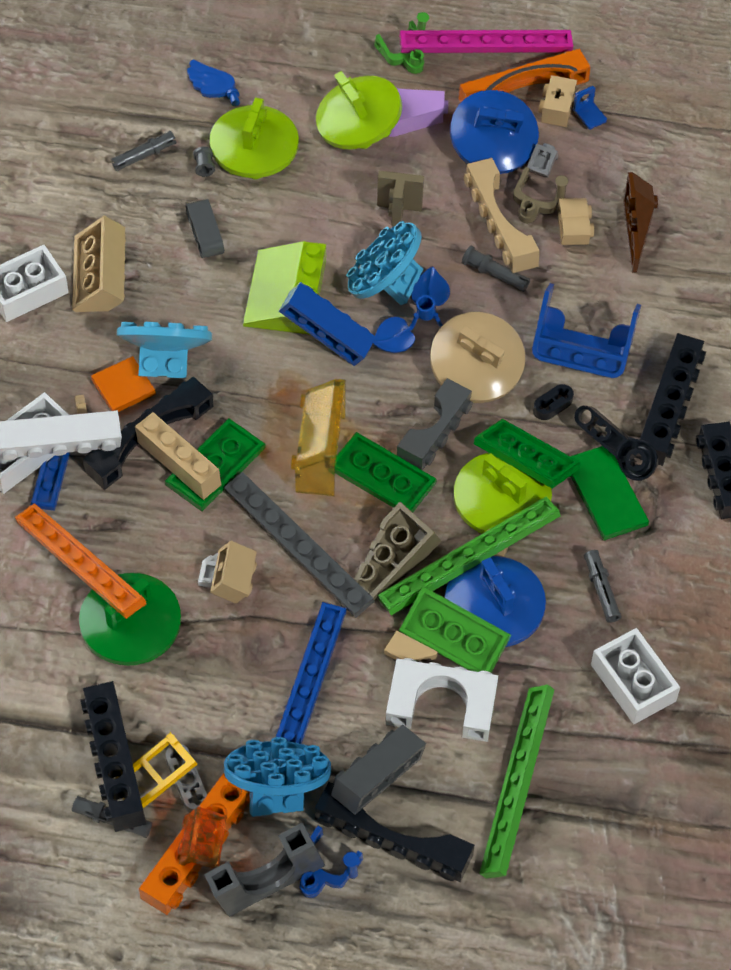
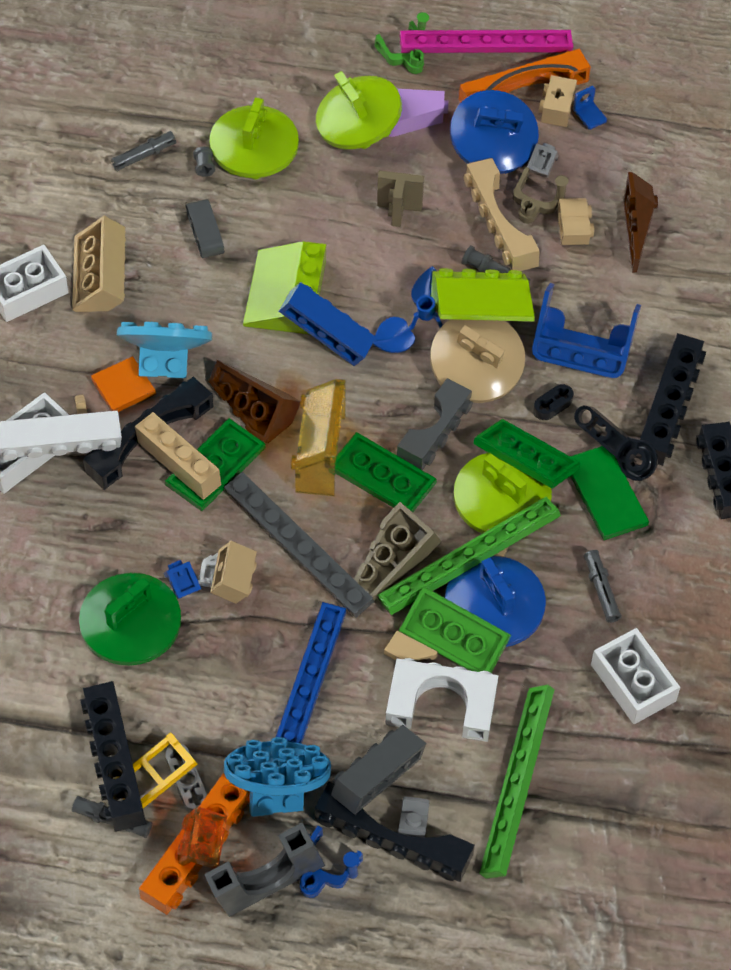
orange tile [15,503,147,619] -> none
blue tile [30,452,70,511] -> none
blue animal [187,60,240,107] -> none
medium azure bracket [346,221,423,305] -> none
none -> blue bracket [163,560,201,599]
none -> reddish brown wedge [208,360,301,443]
none -> light grey bracket [398,796,430,838]
none -> lime slope [431,268,535,322]

